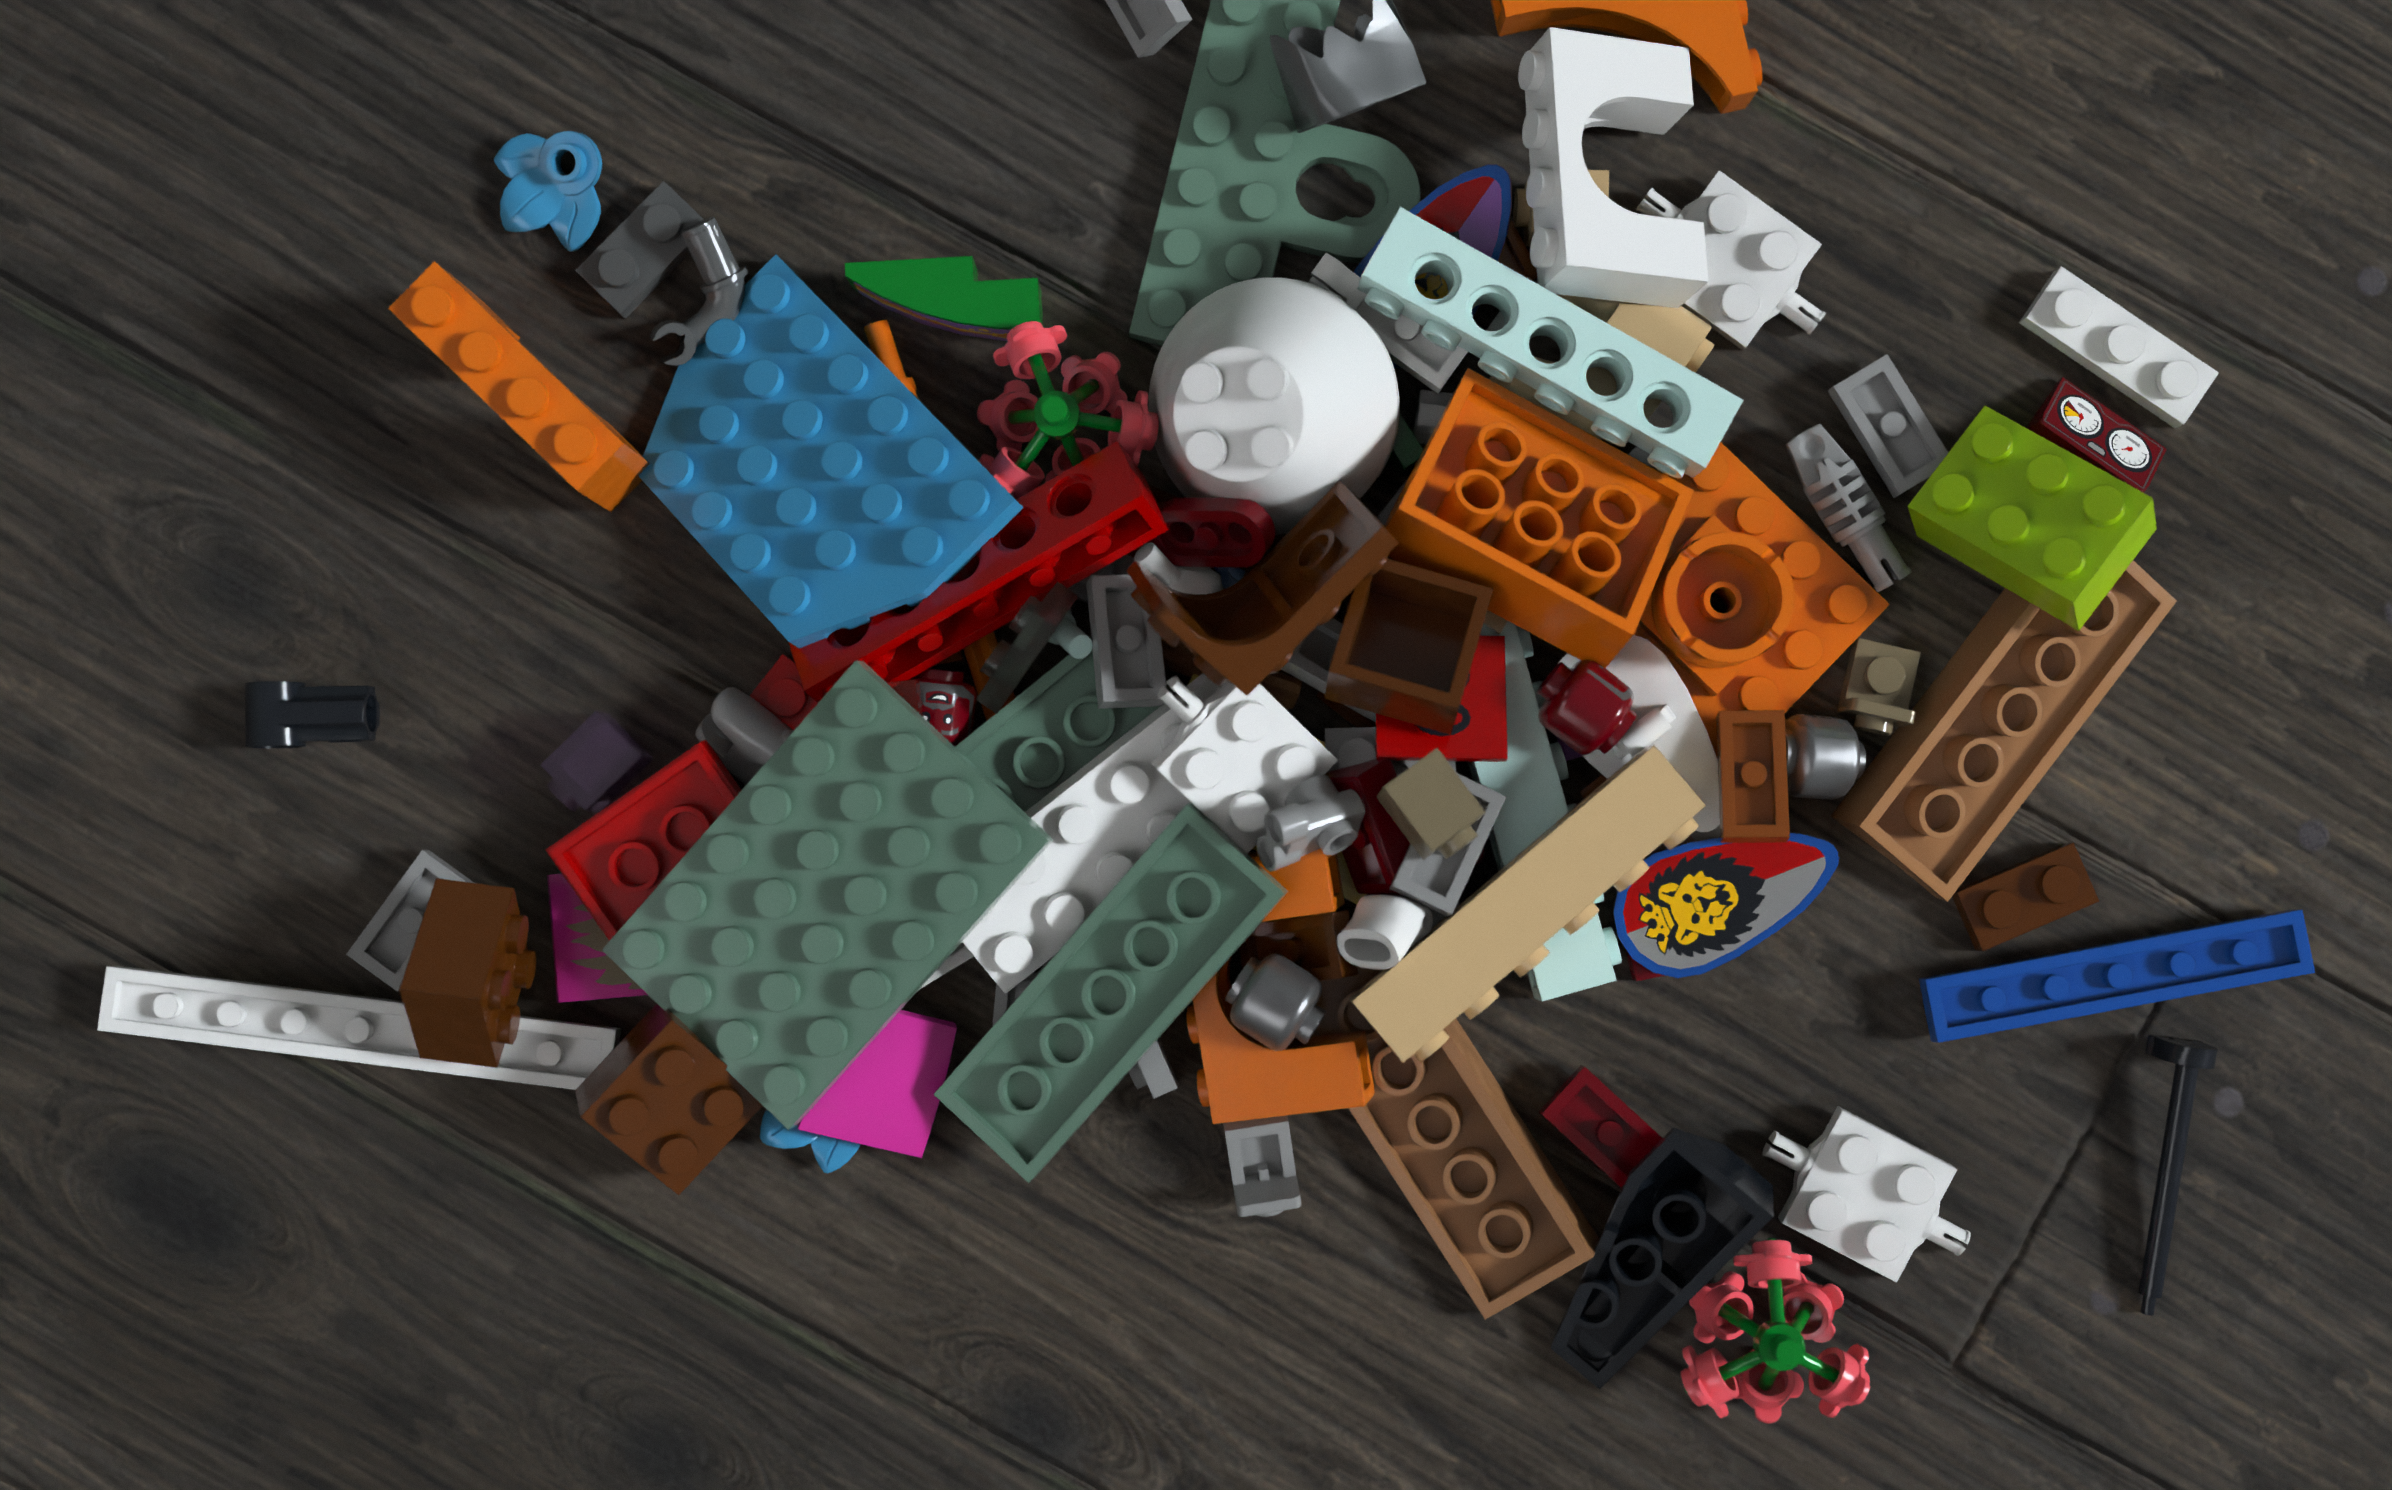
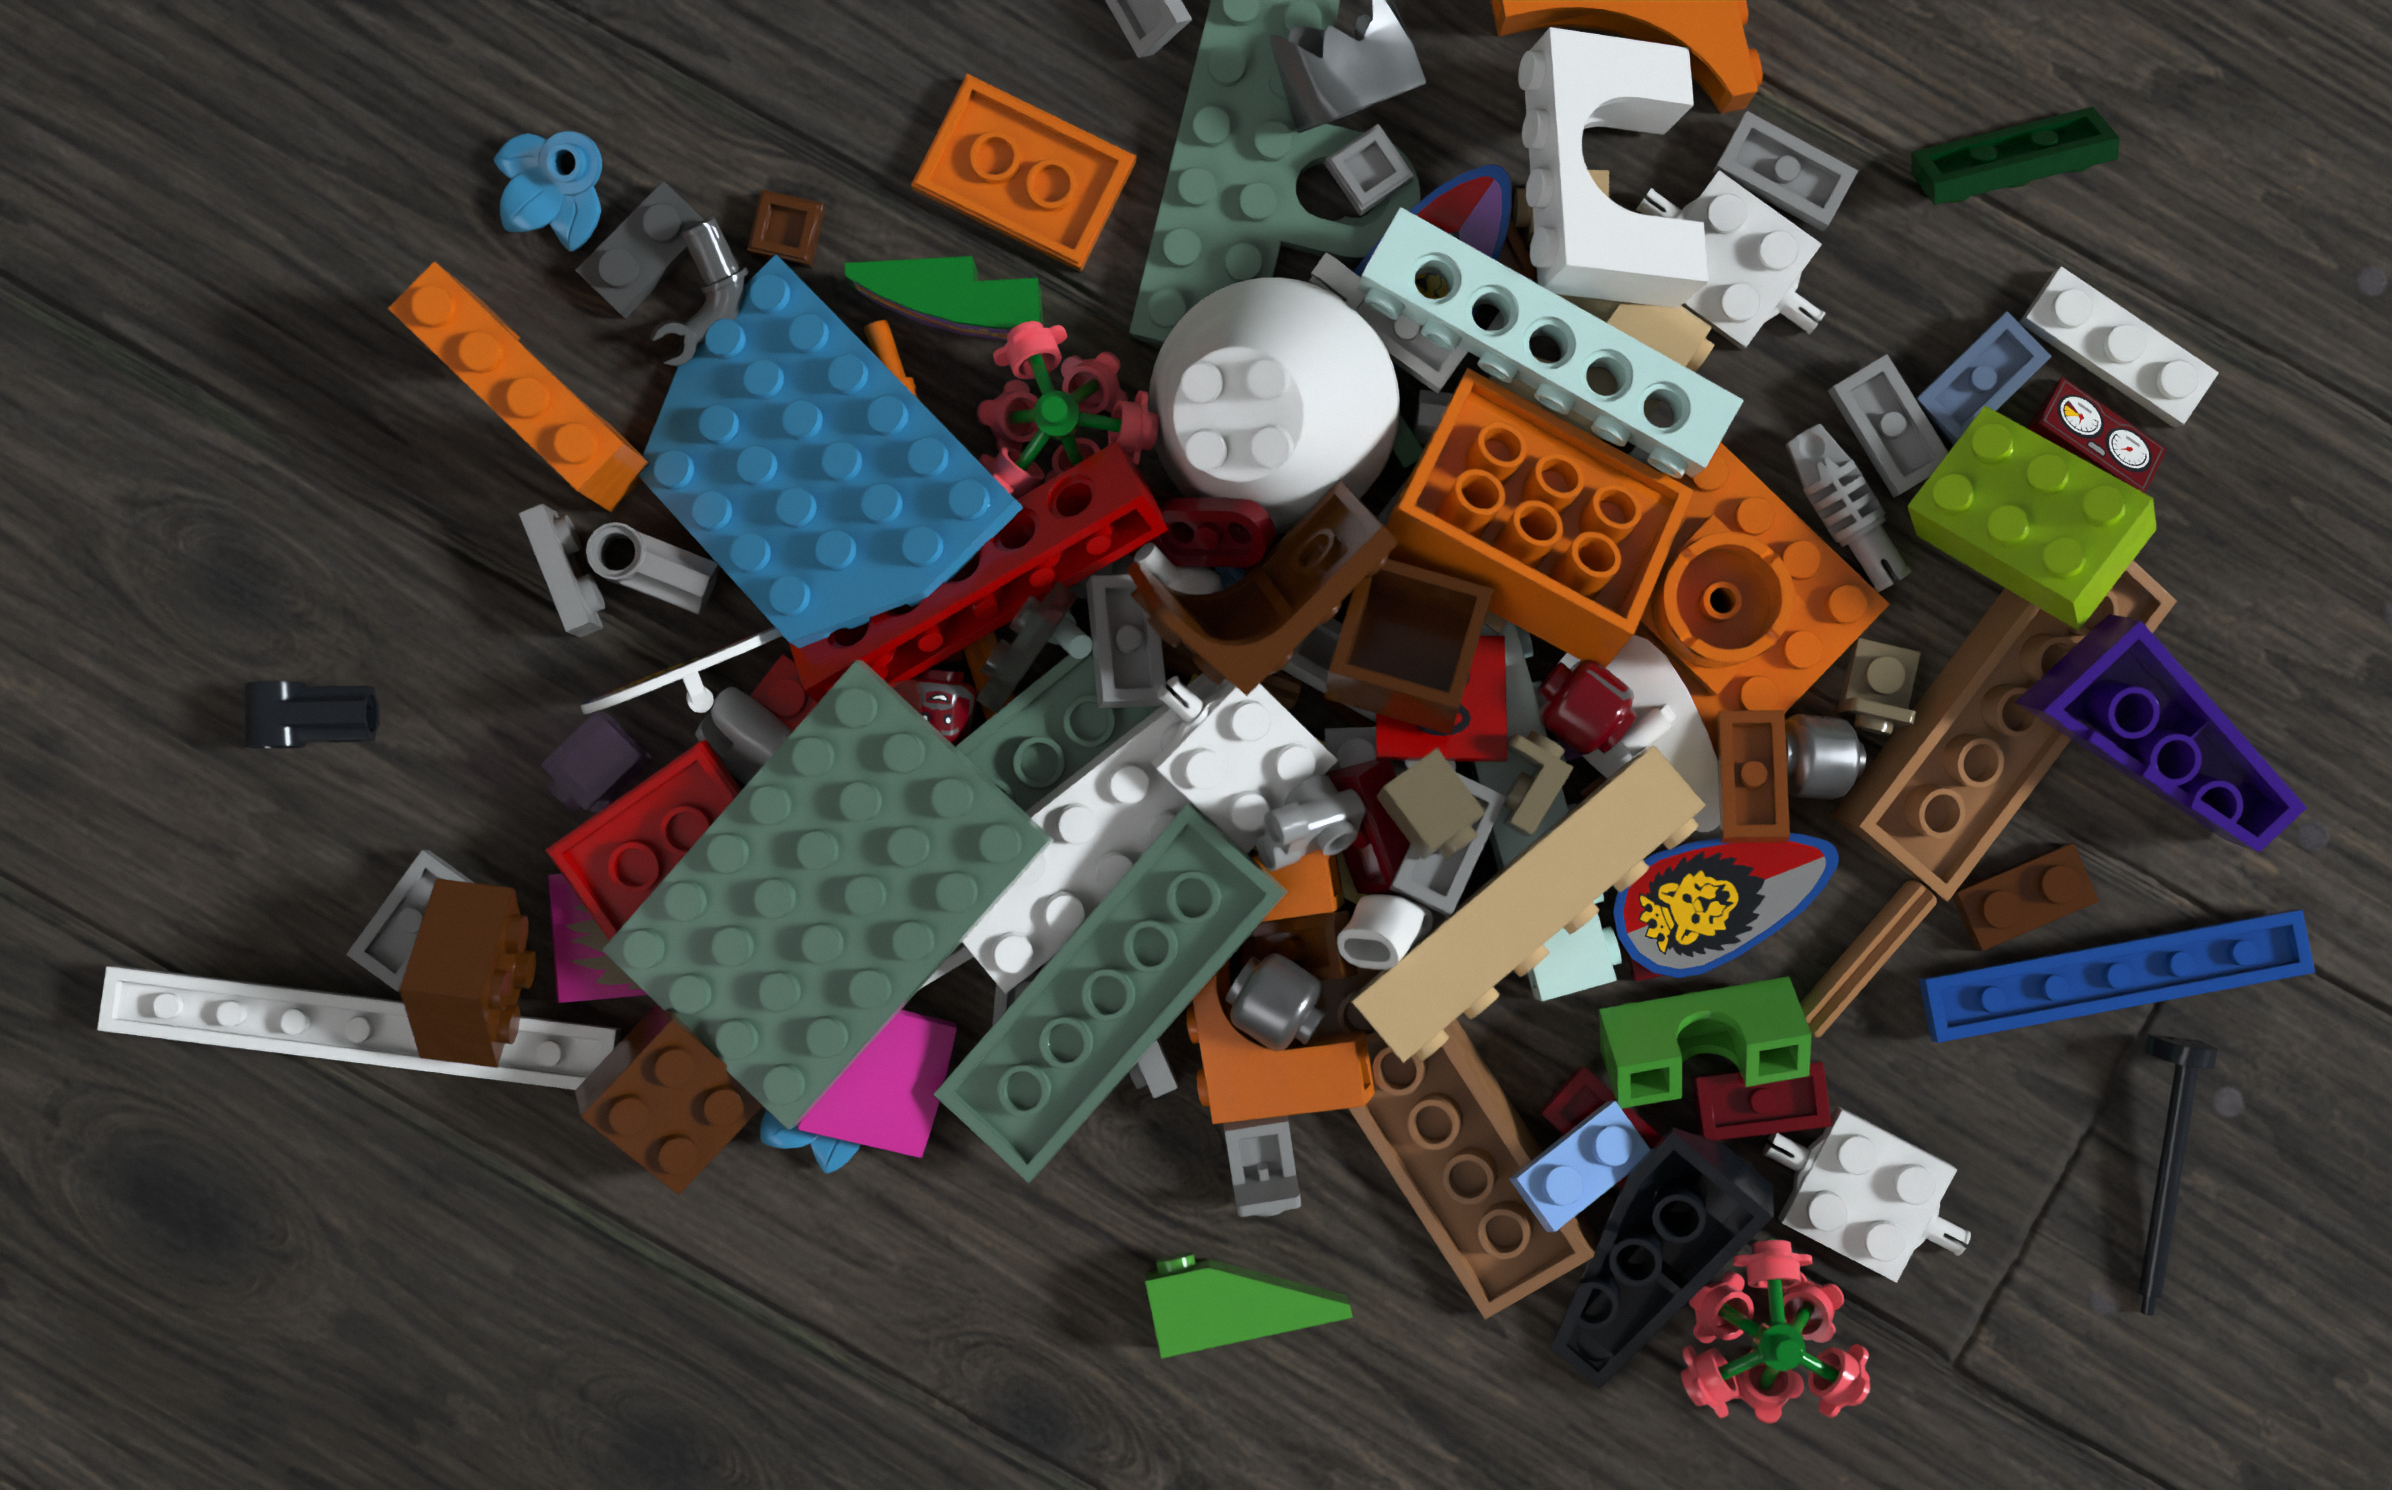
none -> light grey plate [519,504,605,638]
none -> white shield [580,626,783,714]
none -> light grey piece [586,522,720,615]
none -> reddish brown tile [747,189,826,269]
none -> orange tile [911,74,1136,272]
none -> bright green slope [1145,1252,1353,1359]
none -> light grey tile [1325,124,1414,216]
none -> dark tan bracket [1503,731,1574,836]
none -> light blue plate [1509,1101,1650,1232]
none -> bright green arch [1599,976,1811,1109]
none -> dark red plate [1691,1060,1832,1141]
none -> light grey plate [1712,111,1858,231]
none -> medium nougat axle [1800,880,1937,1038]
none -> dark green plate [1911,107,2120,205]
none -> sand blue plate [1915,311,2052,446]
none -> dark purple wedge [2015,614,2307,852]

